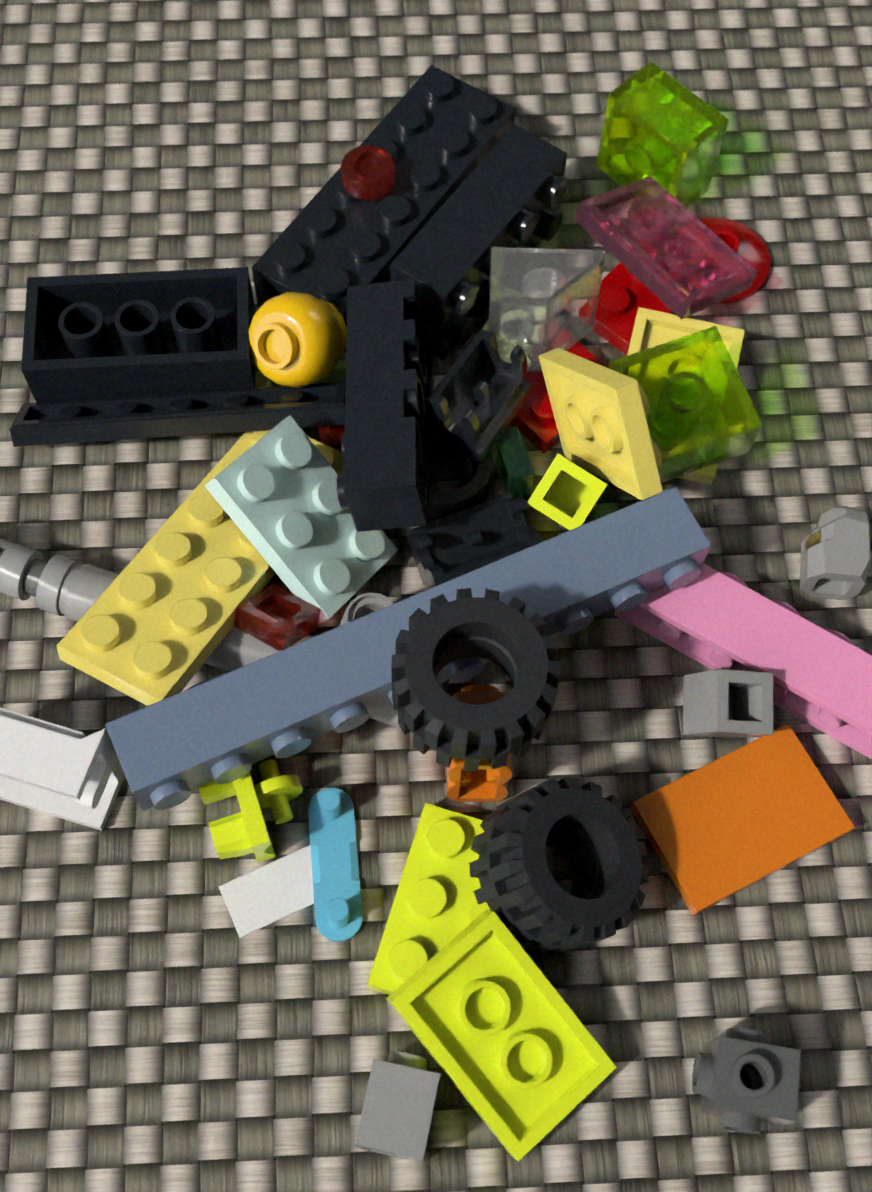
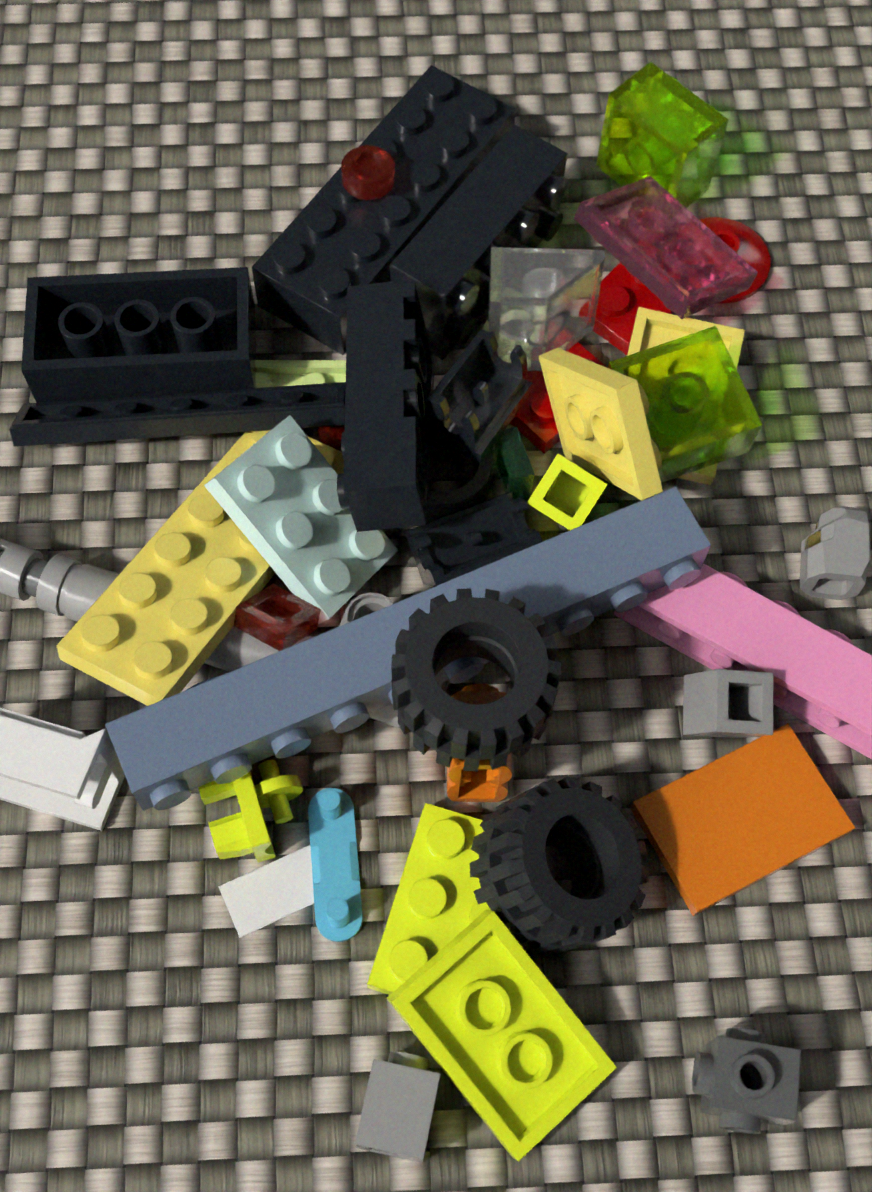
yellow piece [248,292,347,388] -> none

